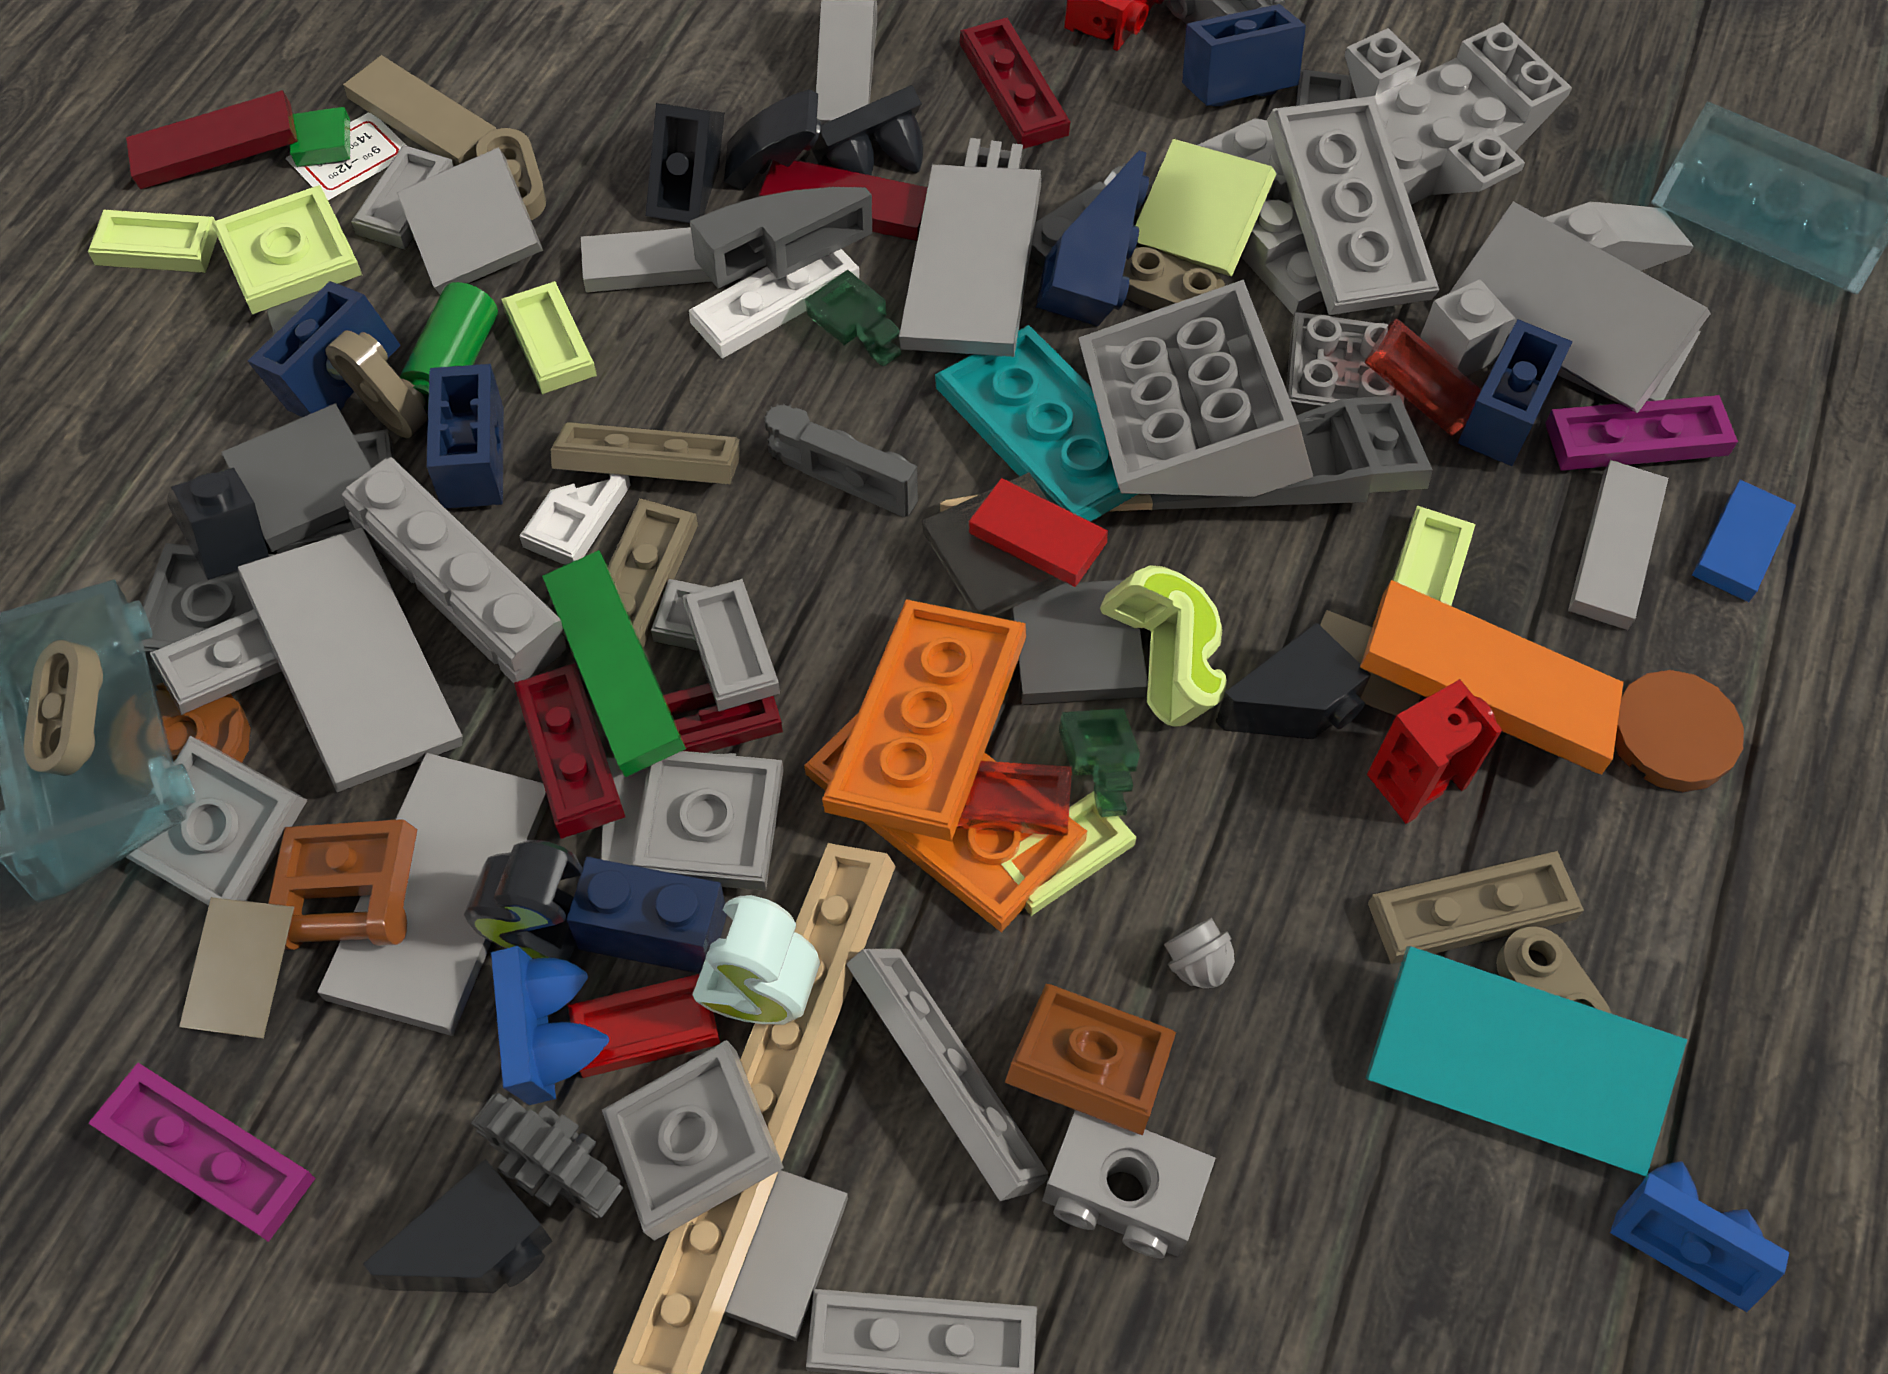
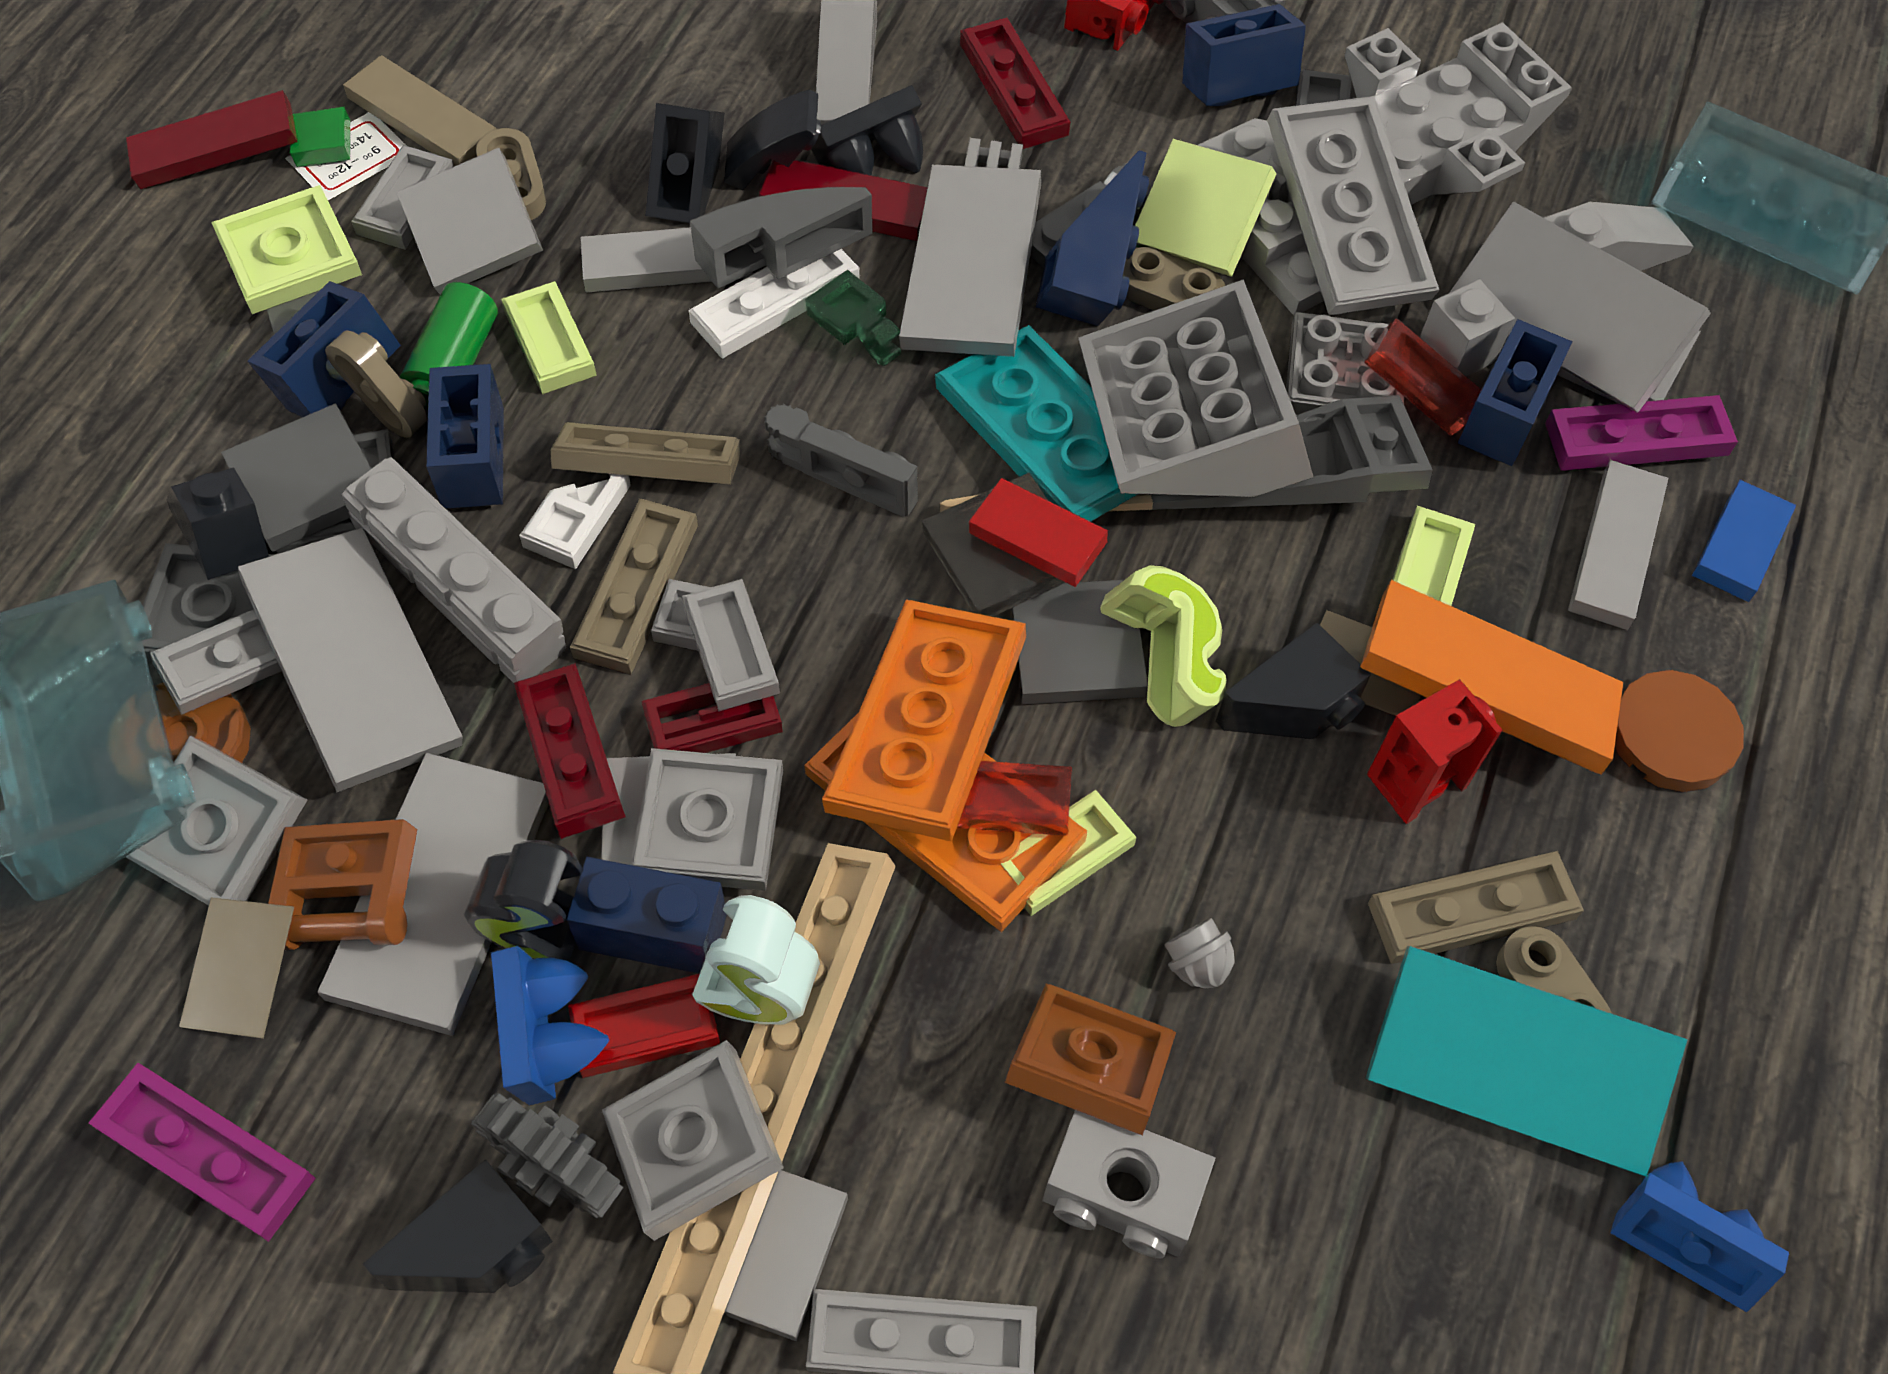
dark tan plate [24,640,103,776] -> none
yellowish green tile [88,210,218,273] -> none
green tile [542,550,686,777] -> none
light grey tile [846,949,1049,1201] -> none
clear green plate [1058,709,1140,817] -> none

